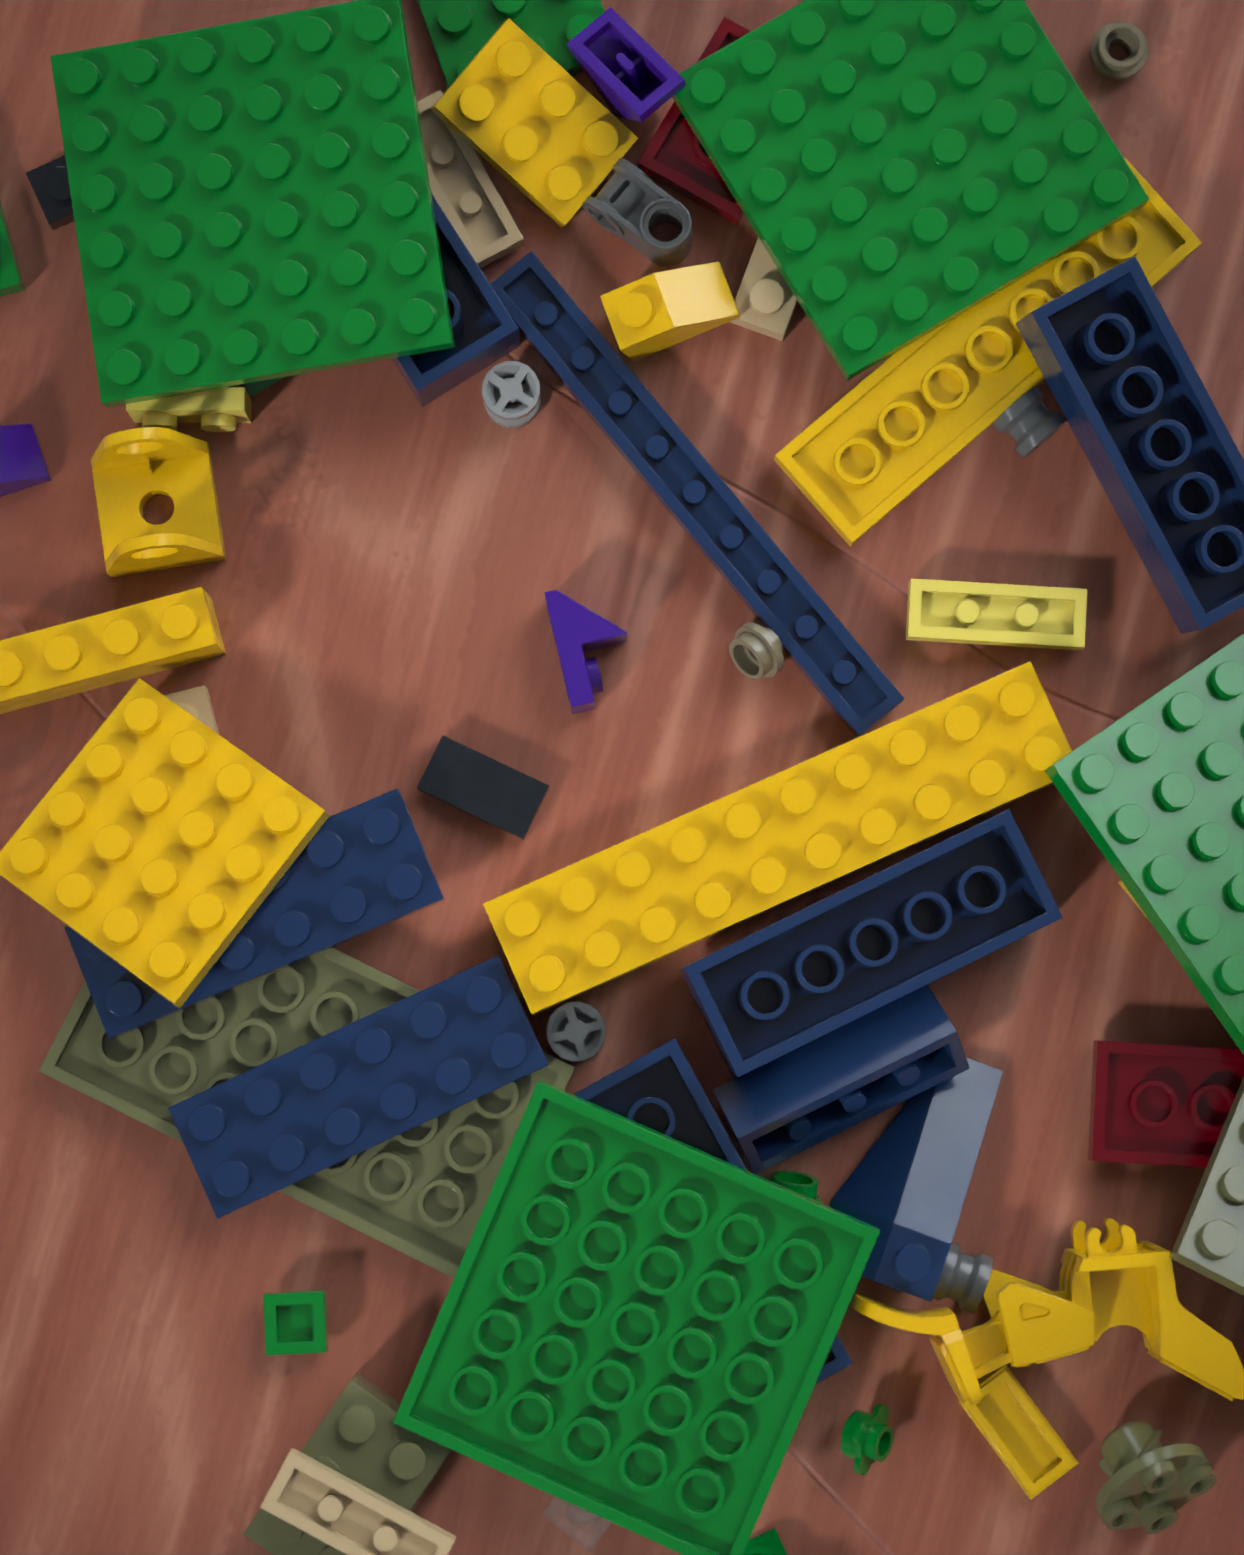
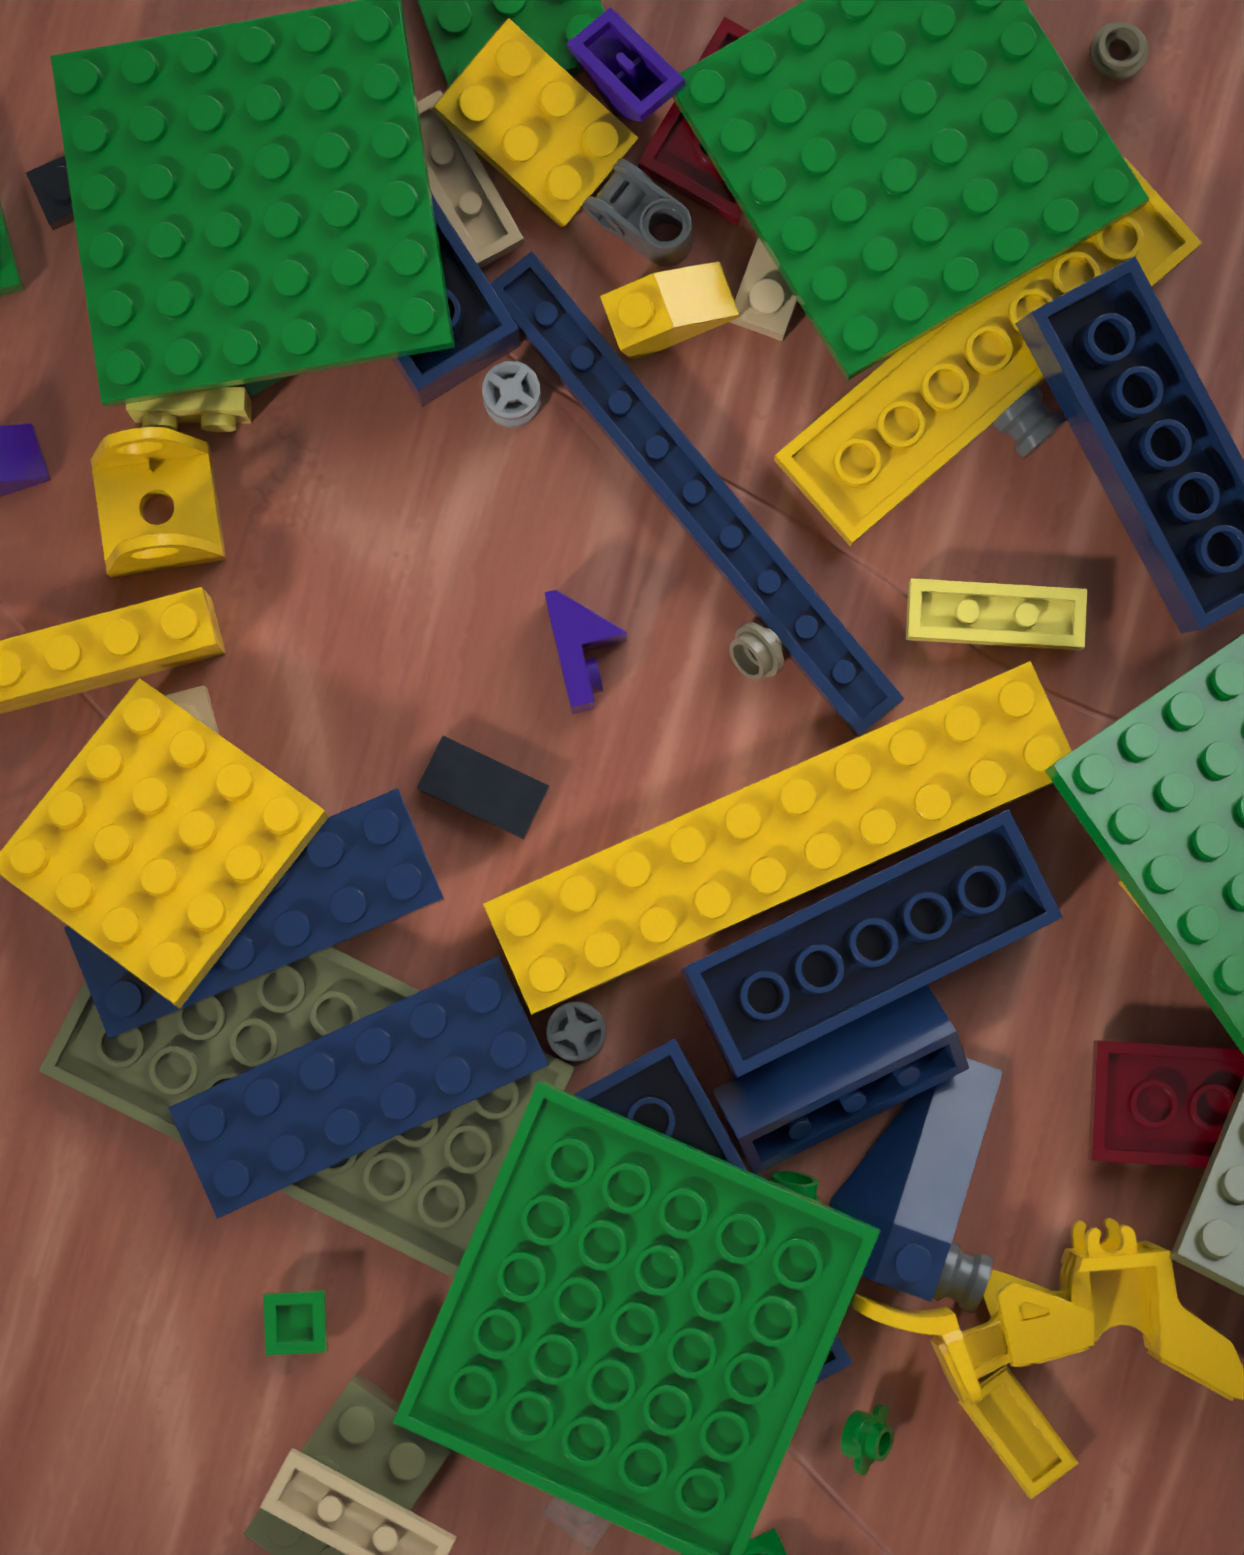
olive plate [1095,1421,1217,1534] -> none

